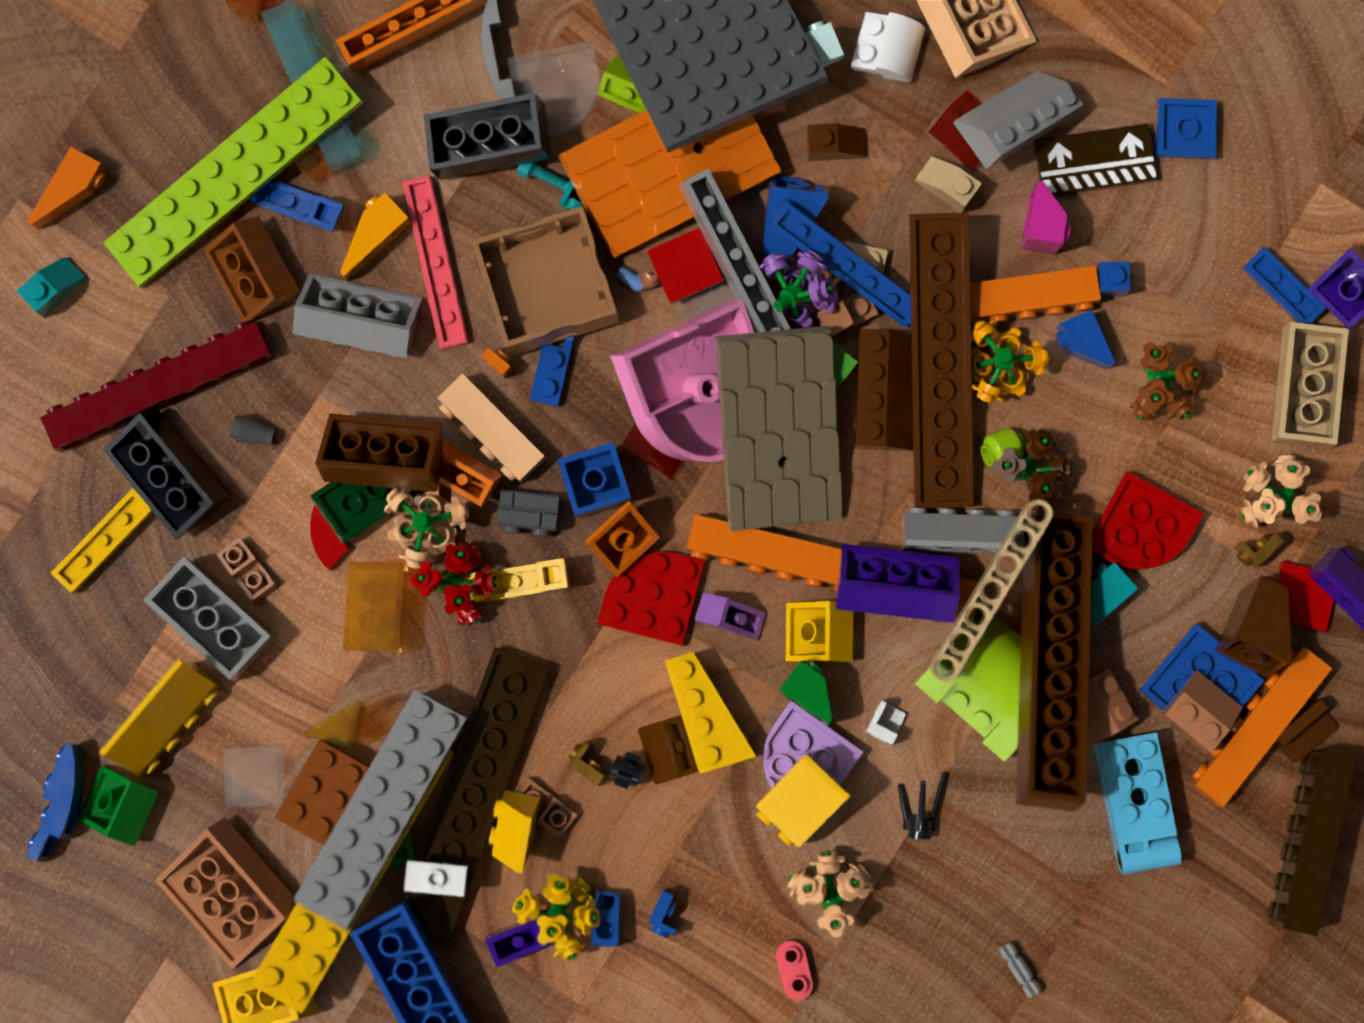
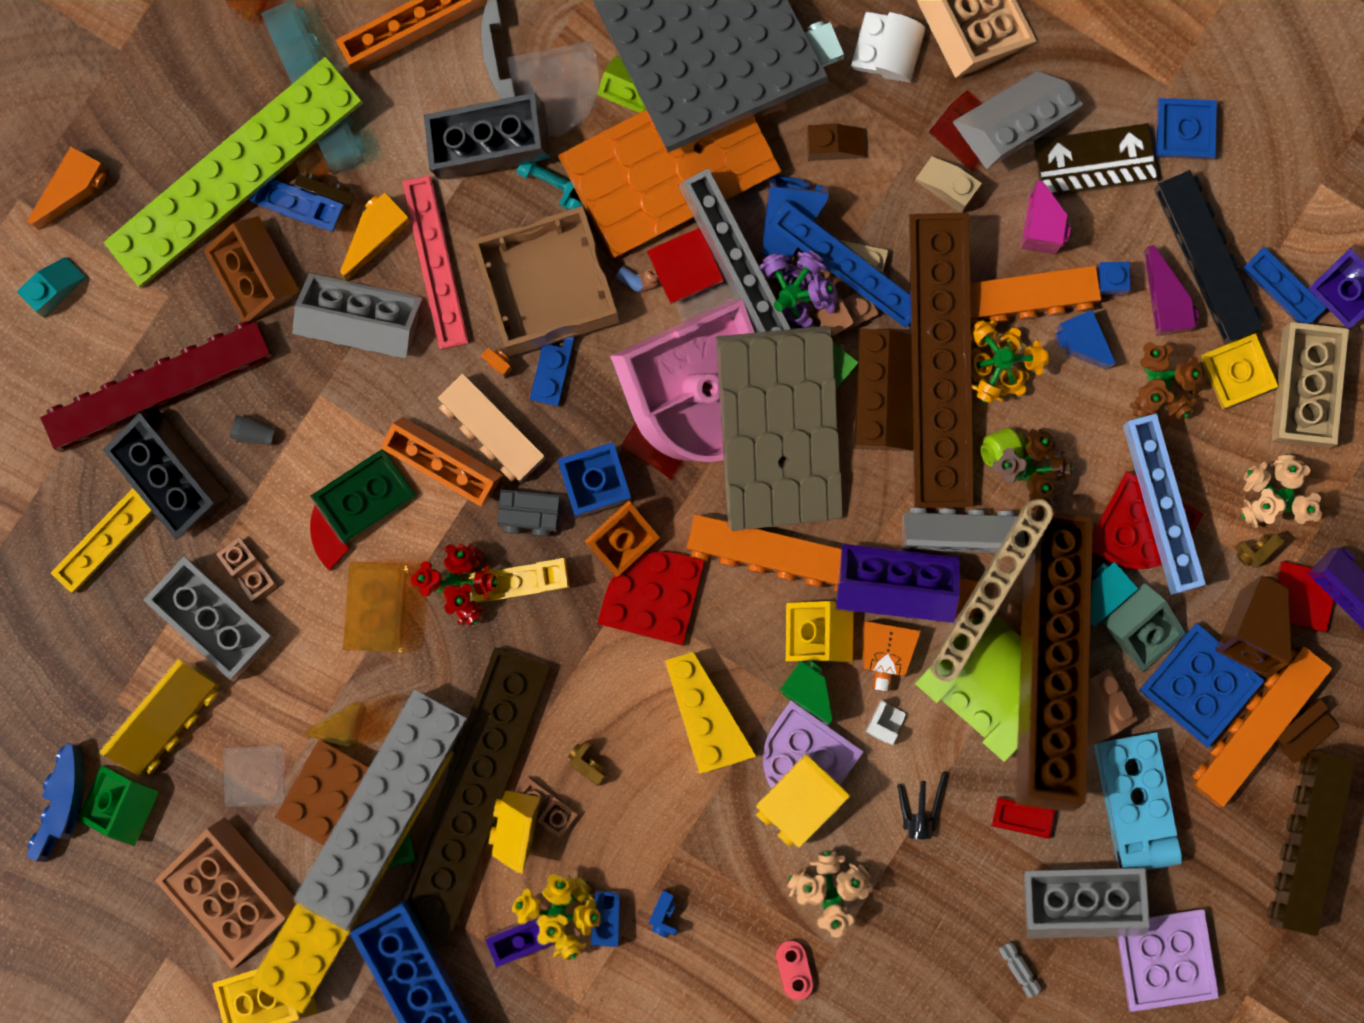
reddish brown slope [315,413,443,492] -> none
light nougat plant [384,488,469,569] -> none
white brick [404,861,468,897] -> none
black gear [609,752,645,789] -> none
reddish brown panel [638,715,698,785] -> none
medium lavender slope [695,592,766,641] -> none
nougat slope [1159,670,1243,753] -> none
none -> dark brown plate [294,172,354,210]
none -> orange torso [862,621,920,692]
none -> red tile [991,797,1056,839]
none -> light grey brick [1024,868,1149,938]
none -> sand green slope [1101,583,1186,672]
none -> lavender plate [1117,909,1219,1012]
none -> light blue brick [1123,414,1206,595]
none -> magenta slope [1144,245,1199,336]
none -> black brick [1154,170,1263,345]
none -> yellow plate [1200,333,1278,410]

